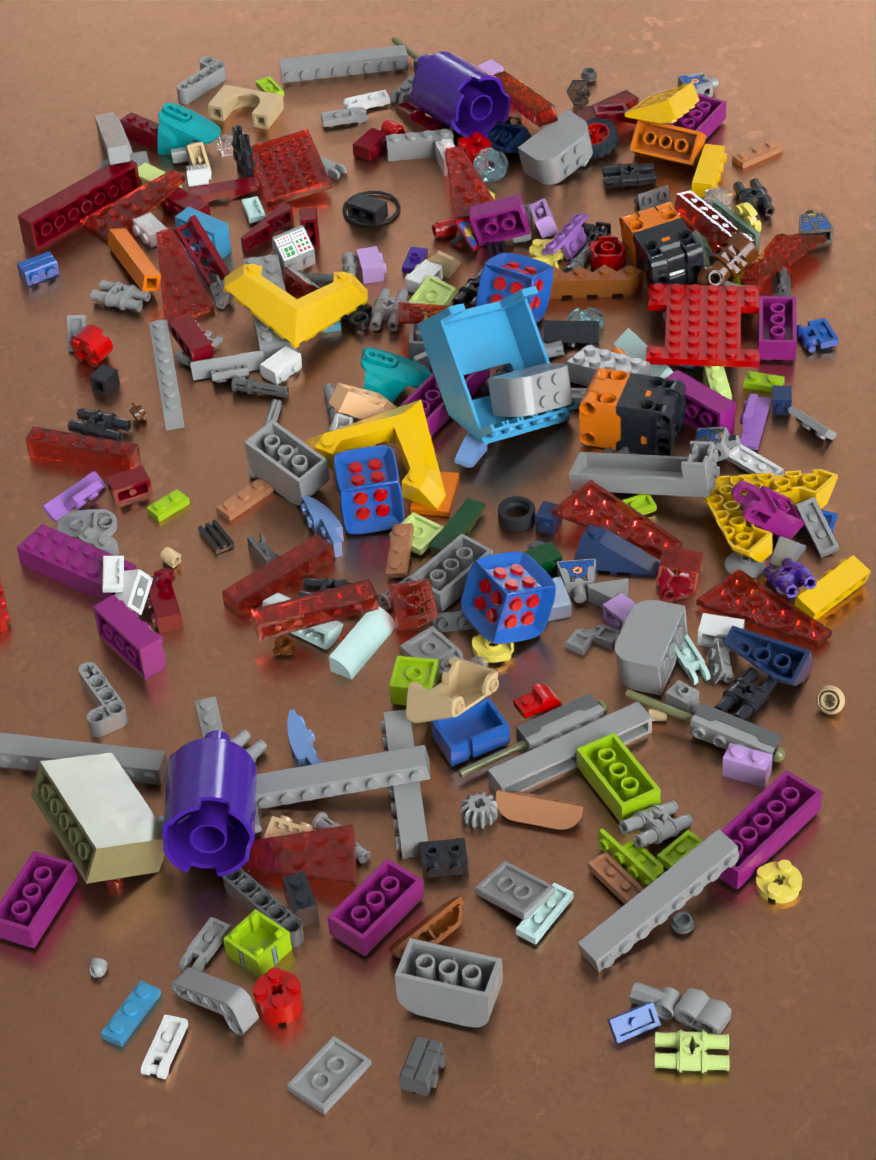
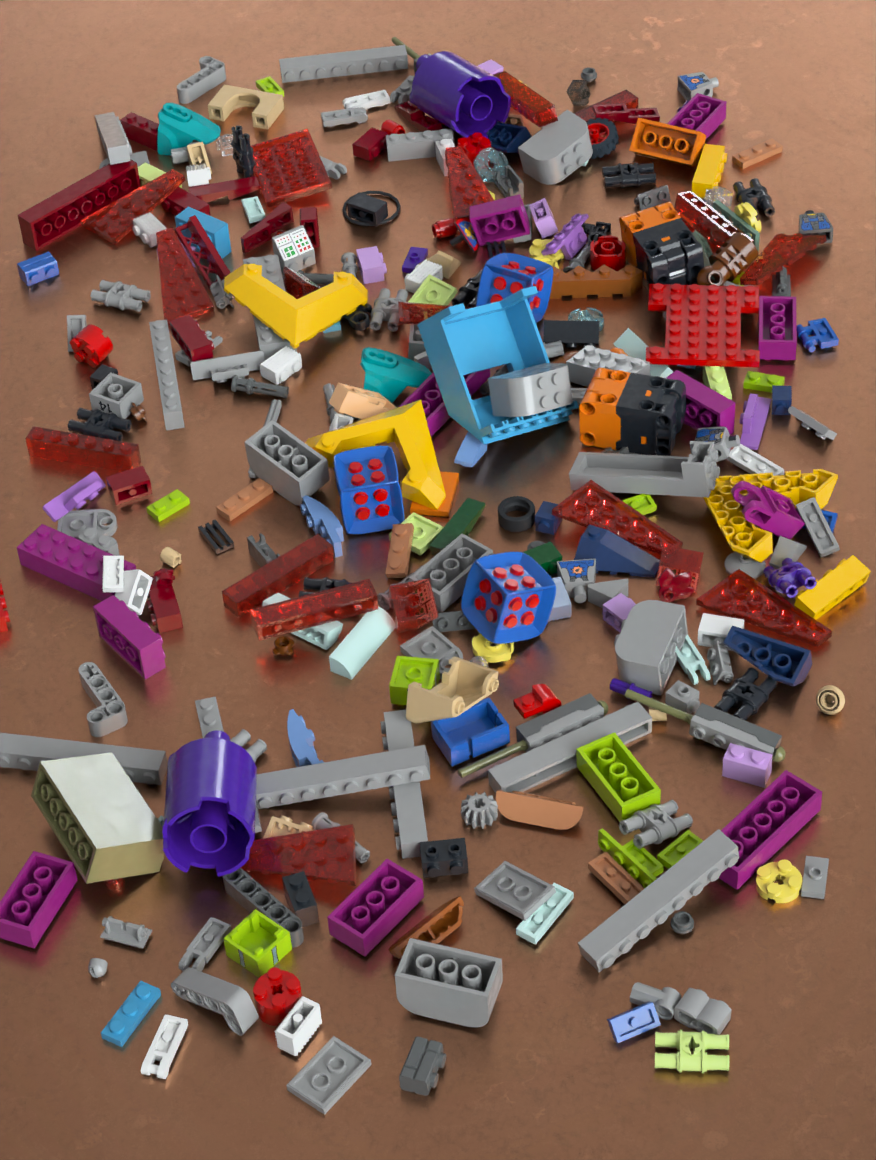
orange brick [108,228,161,292] -> none
light grey tile [565,624,621,655] -> none
yellow slope [625,82,699,124] -> none
none -> light grey brick [89,373,144,419]
none -> light grey hinge [100,916,152,949]
none -> white brick [274,996,322,1056]
none -> dark grey hinge [494,165,524,198]
none -> dark purple axle [610,678,653,699]
none -> light grey plate [801,856,829,899]

